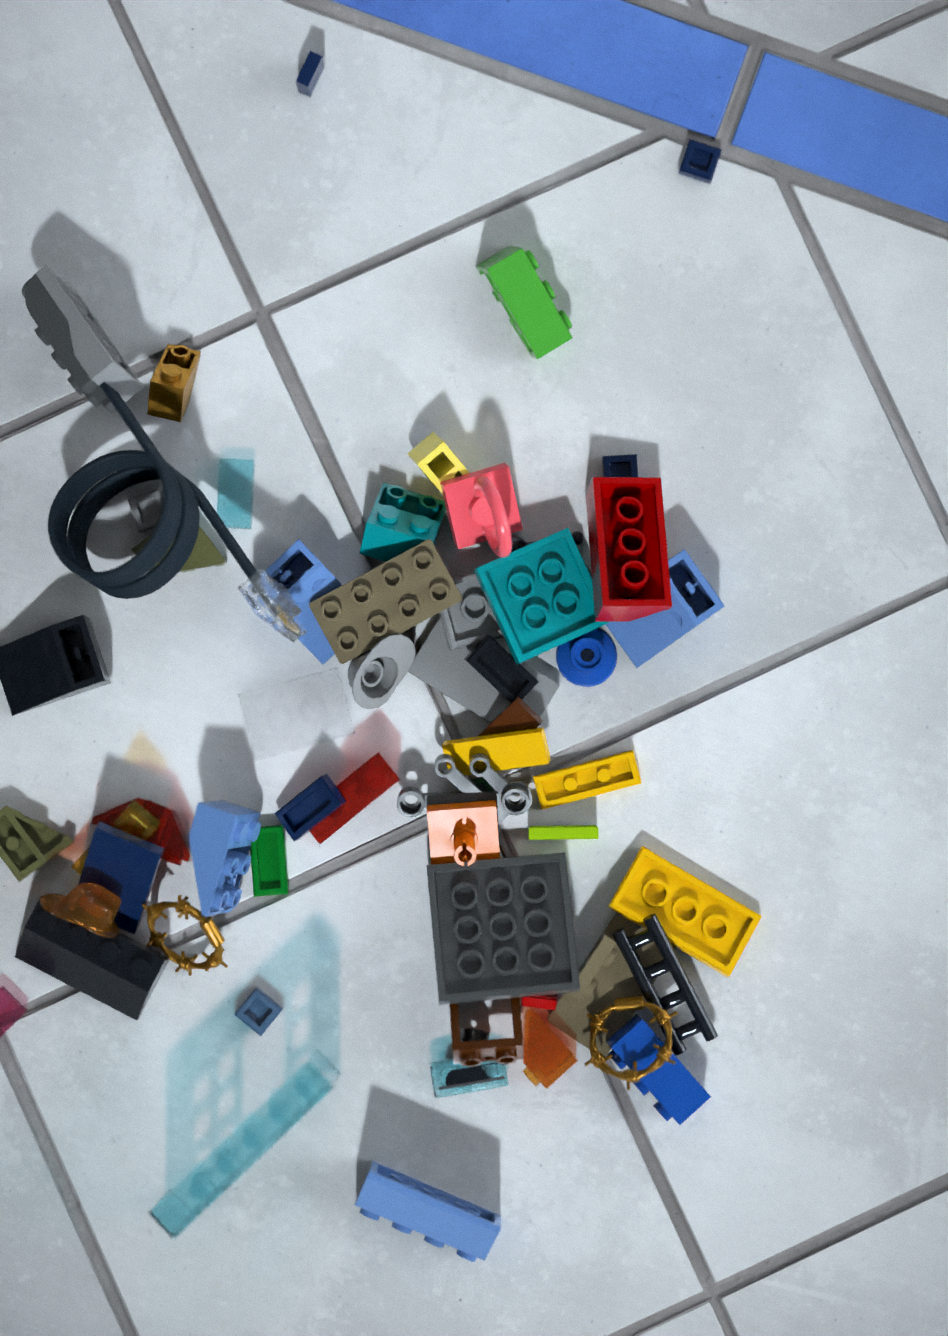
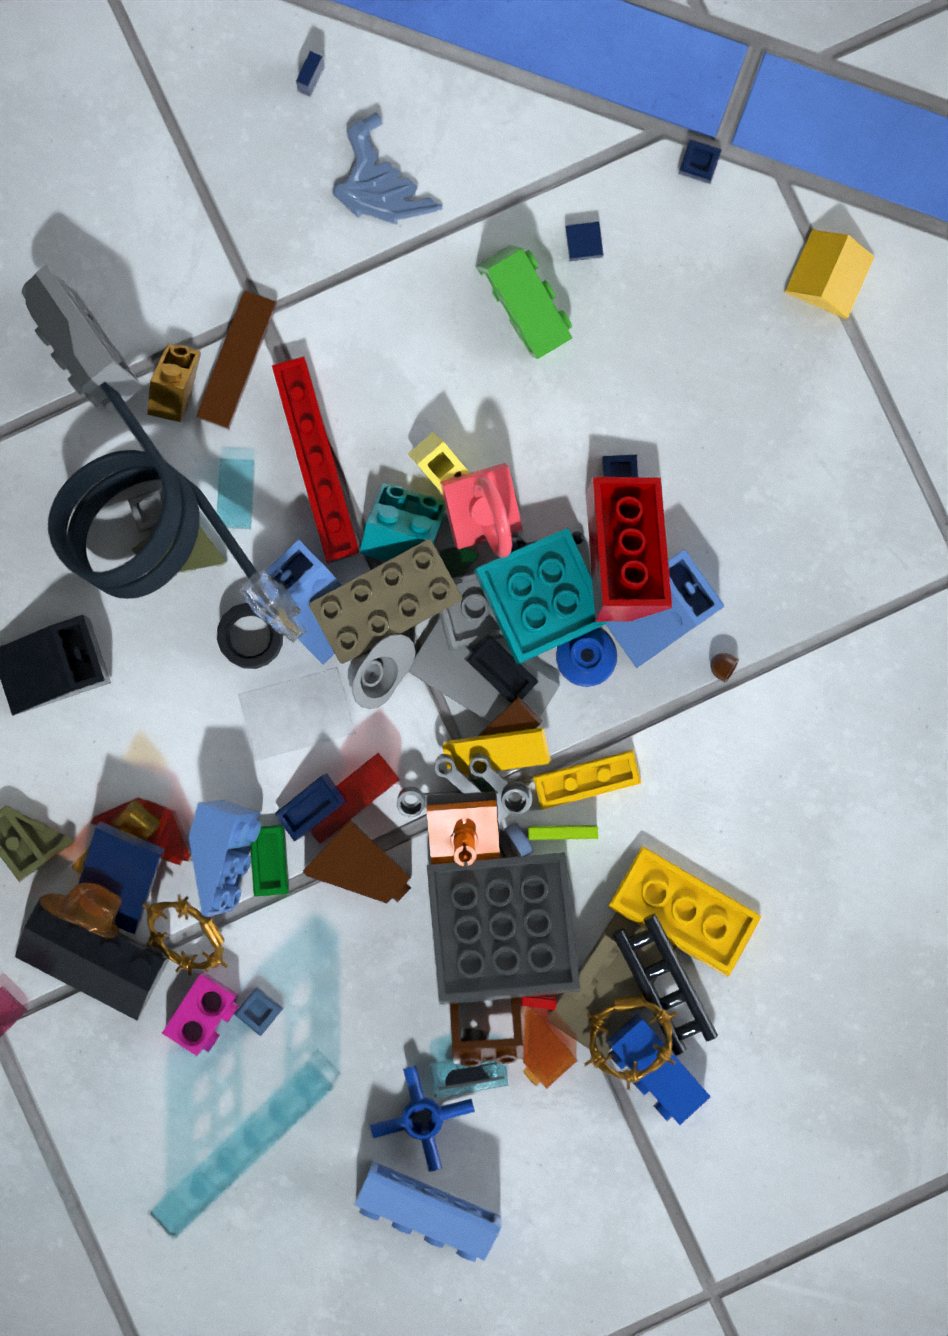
none -> dark pink brick [162,972,239,1056]
none -> reddish brown tile [196,290,277,430]
none -> black tyre [217,603,284,669]
none -> red plate [272,356,360,564]
none -> reddish brown slope [302,820,412,903]
none -> sand blue animal [332,112,442,224]
none -> blue bar [370,1065,475,1172]
none -> dark green tile [439,547,479,578]
none -> sand blue tile [505,822,533,856]
none -> dark blue tile [565,221,604,262]
none -> reddish brown hinge [710,653,739,683]
none -> yellow slope [785,230,874,320]

